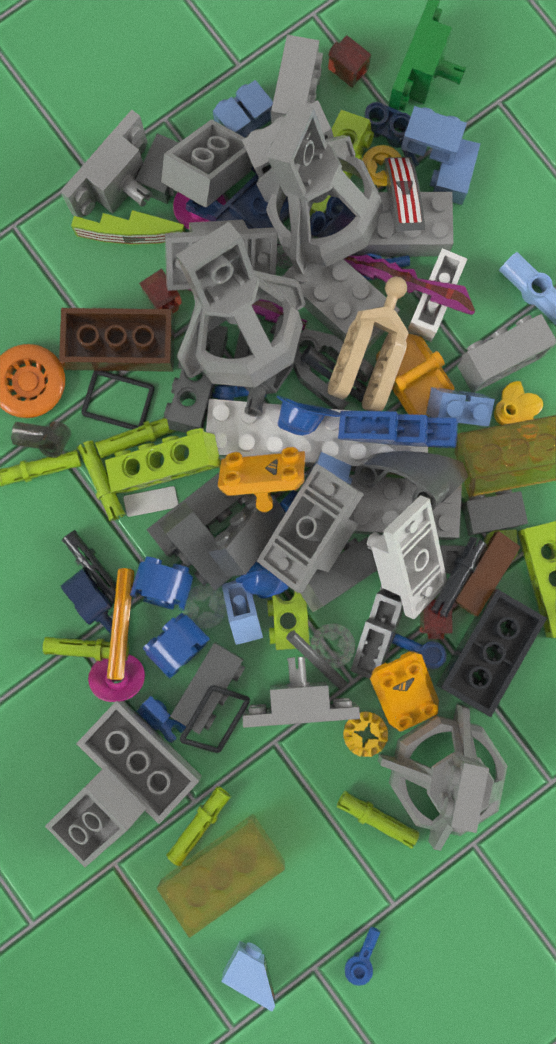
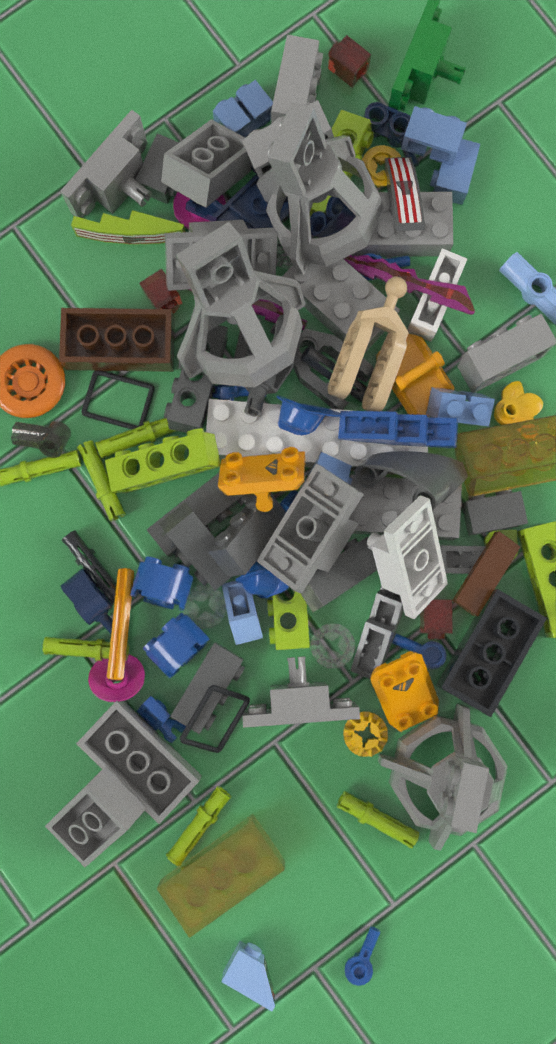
white sticker [124,486,178,517] -> none
dark grey bar [286,630,347,690] -> none
black pin [430,537,487,618] -> none

